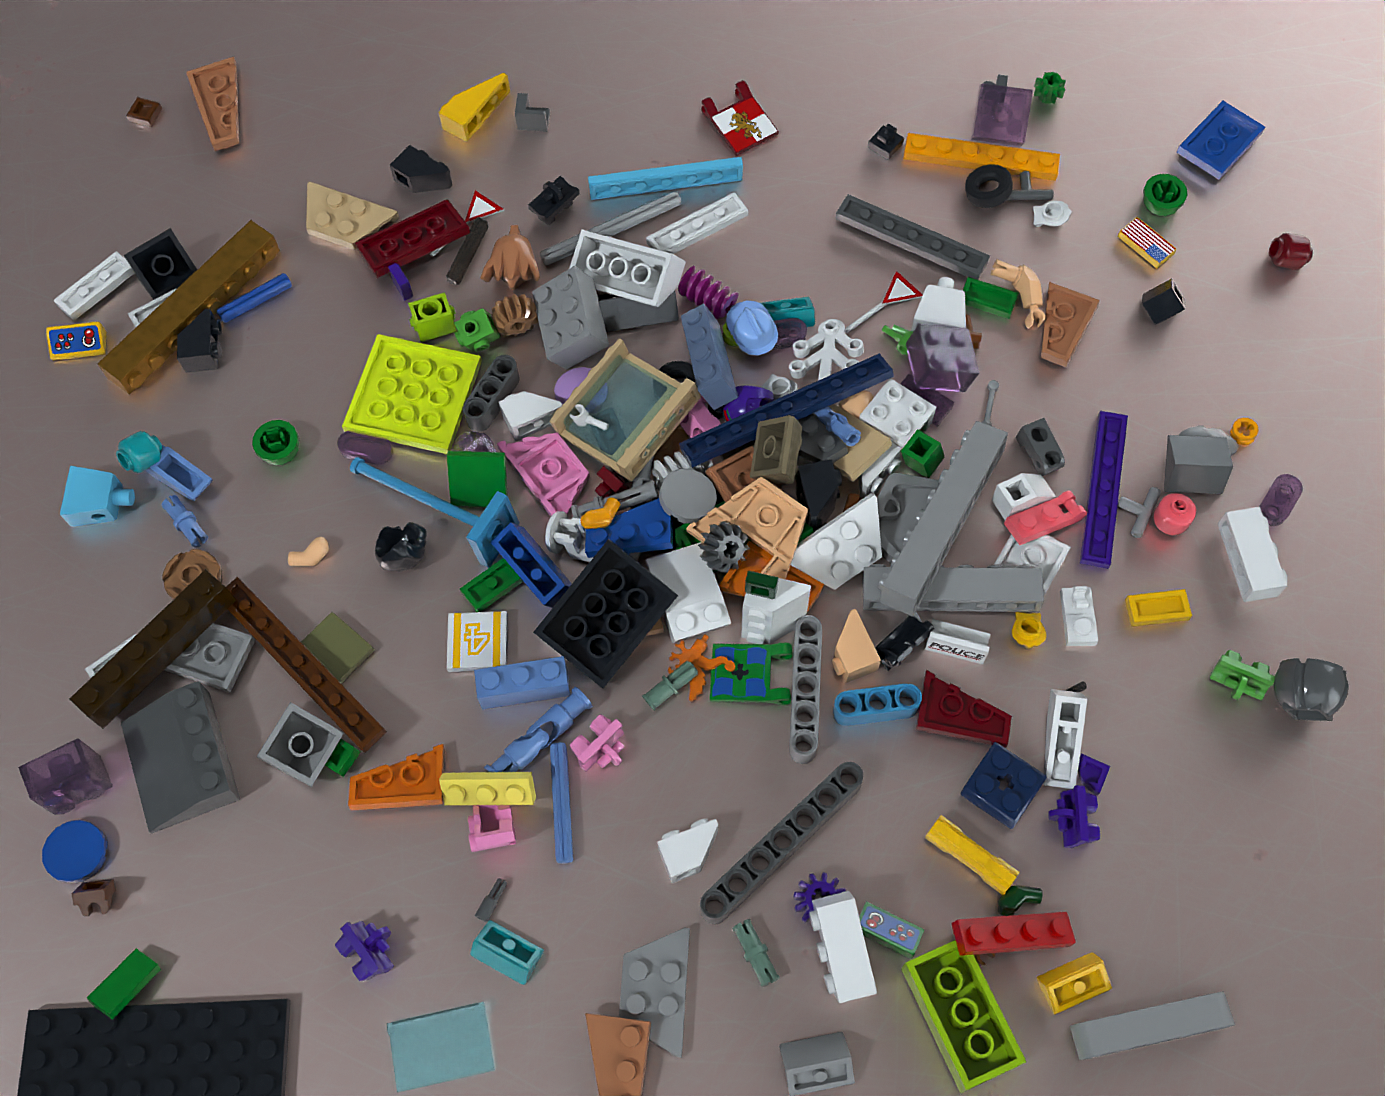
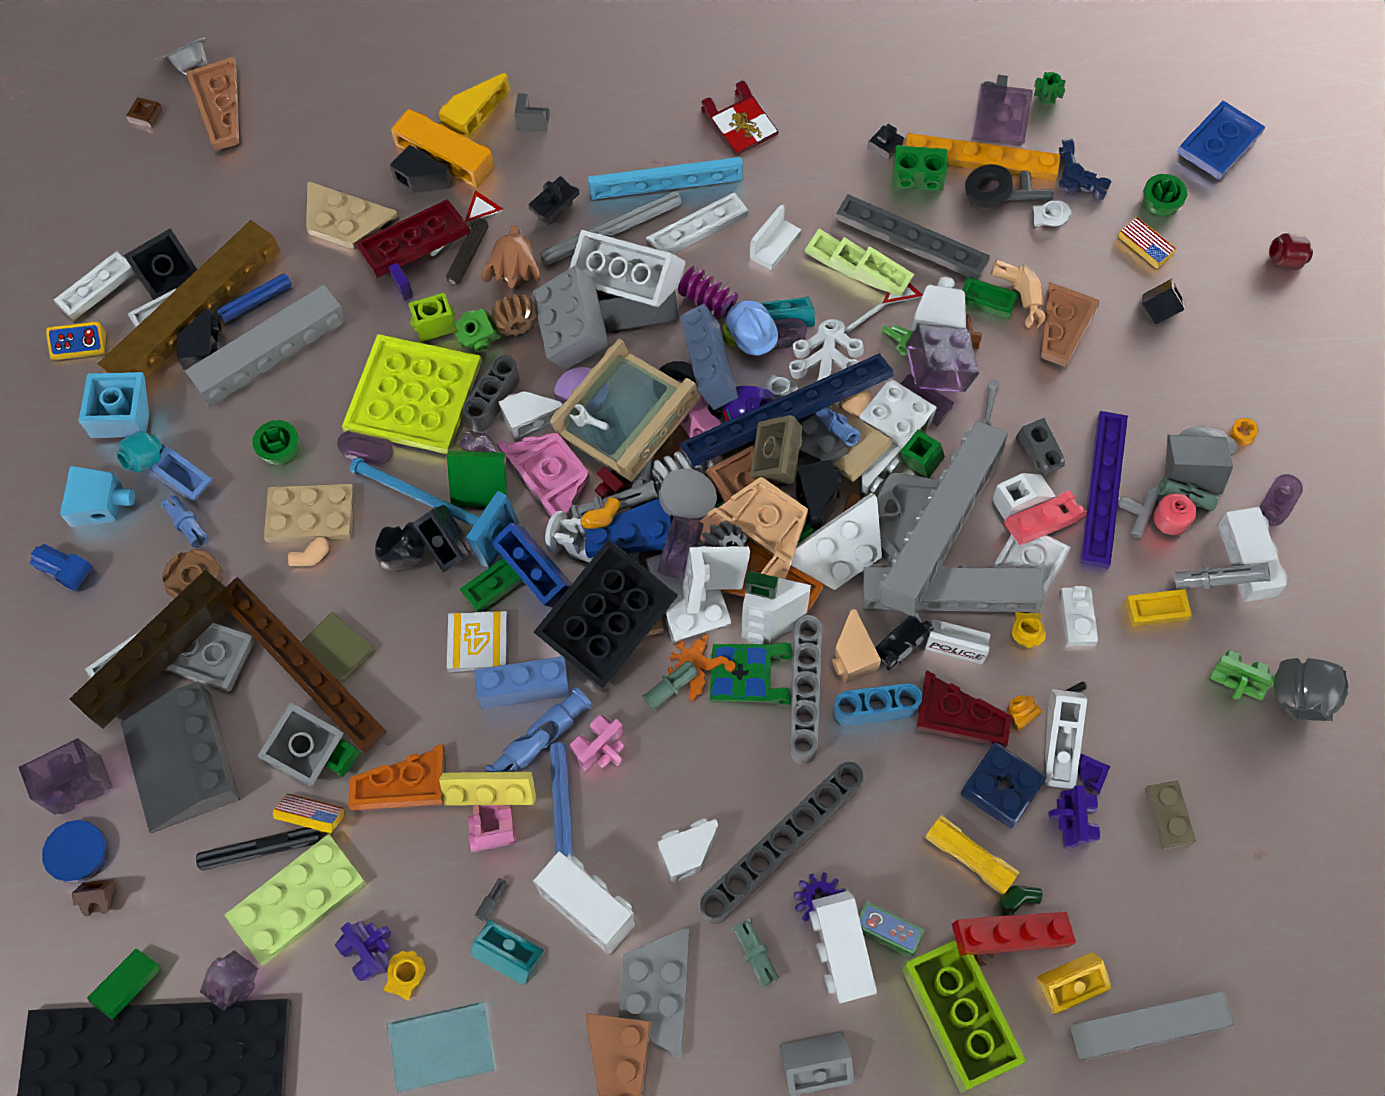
none -> blue piece [29,544,93,591]
none -> medium azure slope [78,372,149,438]
none -> light grey piece [153,38,207,75]
none -> light grey brick [185,284,347,407]
none -> black axle [196,827,321,871]
none -> clear purple brick [200,950,259,1011]
none -> yellowish green plate [224,834,367,966]
none -> tan plate [264,484,355,543]
none -> tile [273,793,345,834]
none -> yellow animal [383,951,425,1000]
none -> light orange brick [391,108,495,188]
none -> black brick [411,505,474,573]
none -> white brick [533,851,635,955]
none -> clear purple plate [657,516,704,580]
none -> white bracket [683,546,750,614]
none -> white panel [750,204,801,271]
none -> yellowish green slope [804,228,914,296]
none -> green brick [892,145,948,190]
none -> light orange plate [1006,695,1042,731]
none -> dark blue piece [1058,138,1112,200]
none -> dark tan plate [1145,780,1196,849]
none -> sand green pin [1157,478,1219,512]
none -> light grey pin [1175,562,1270,590]

